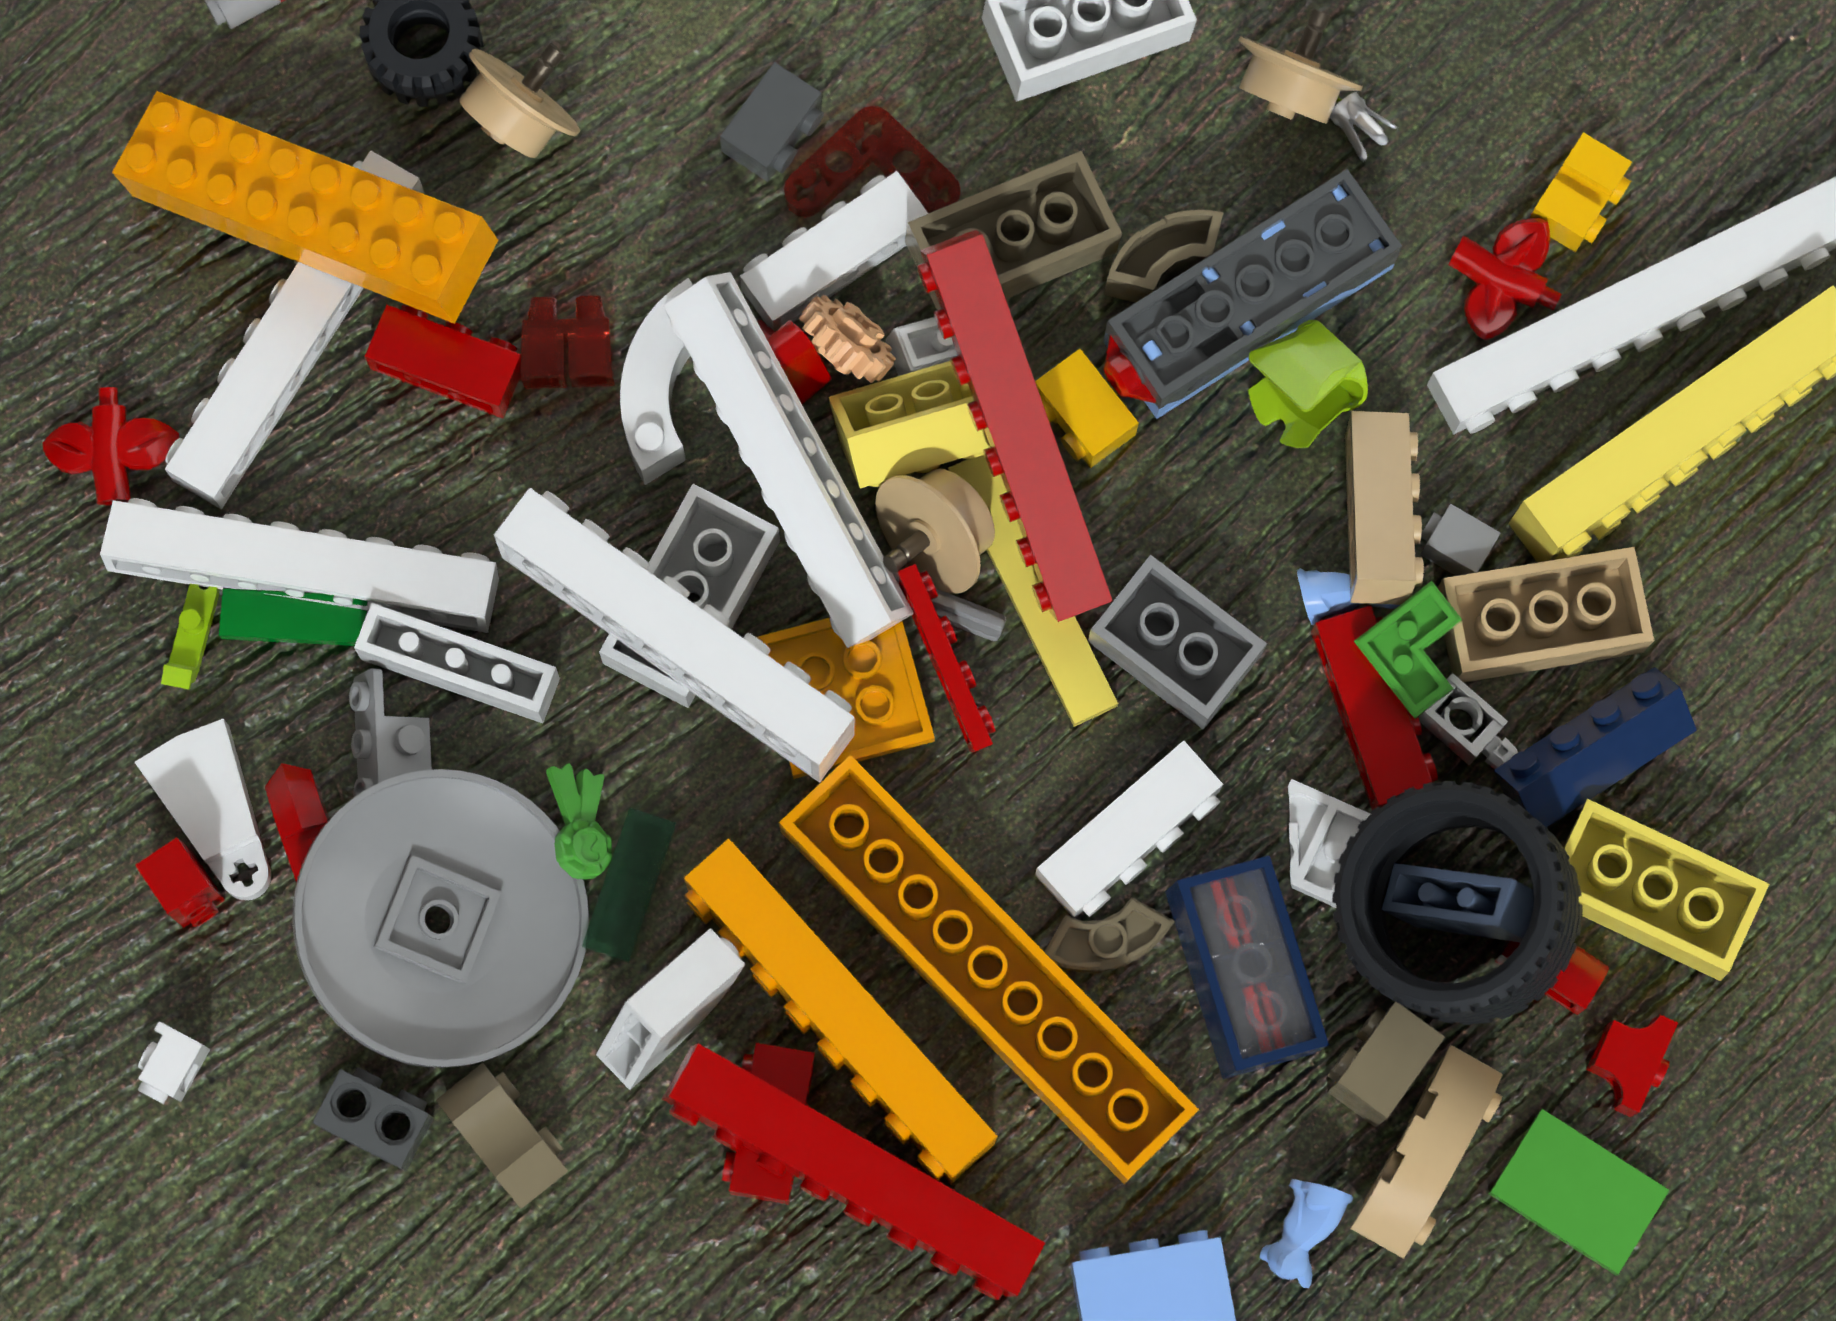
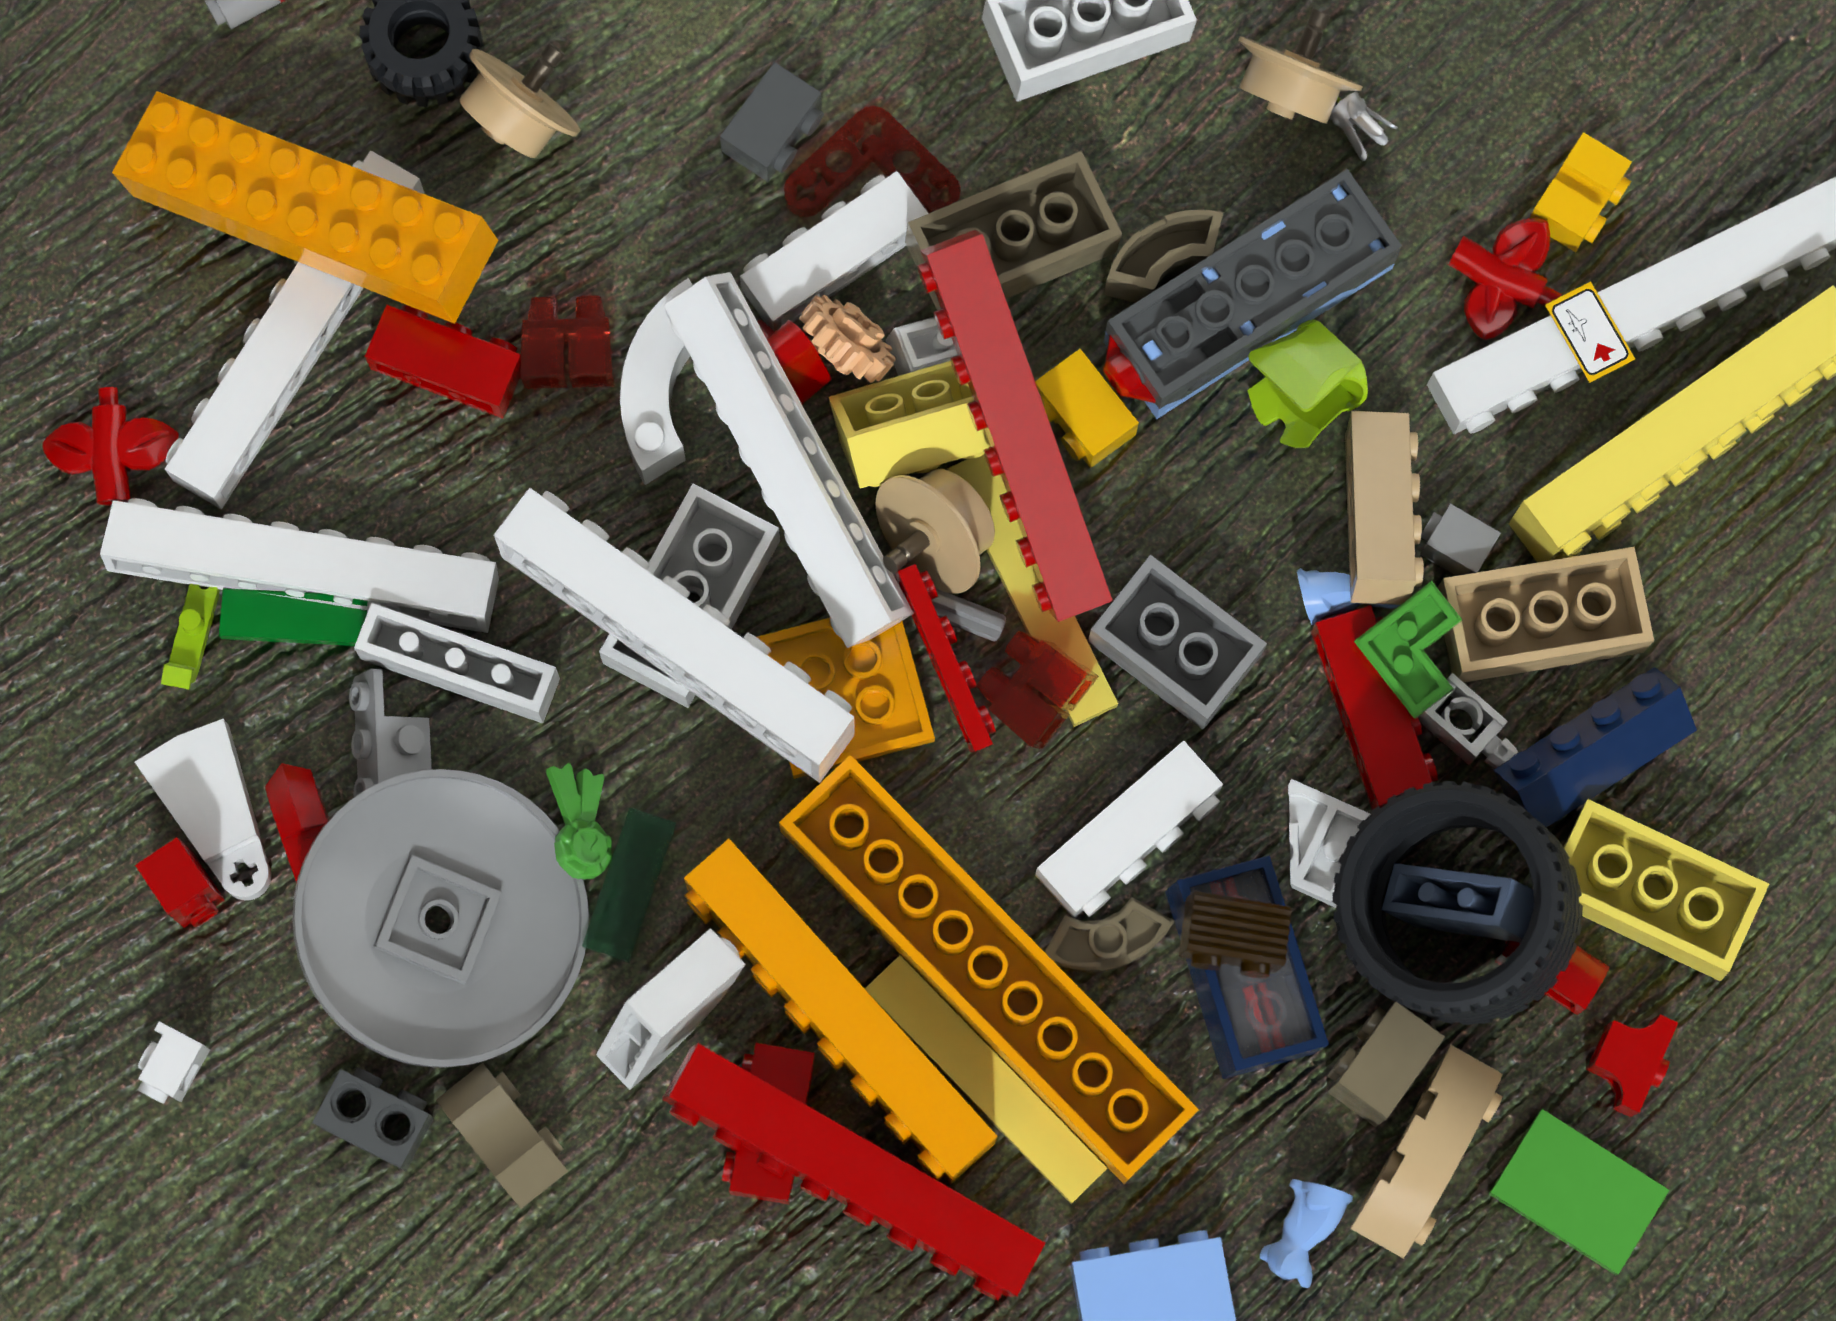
none -> light yellow tile [865,955,1107,1204]
none -> clear red hips [976,631,1099,749]
none -> dark brown brick [1179,891,1292,978]
none -> white sticker [1545,281,1636,383]

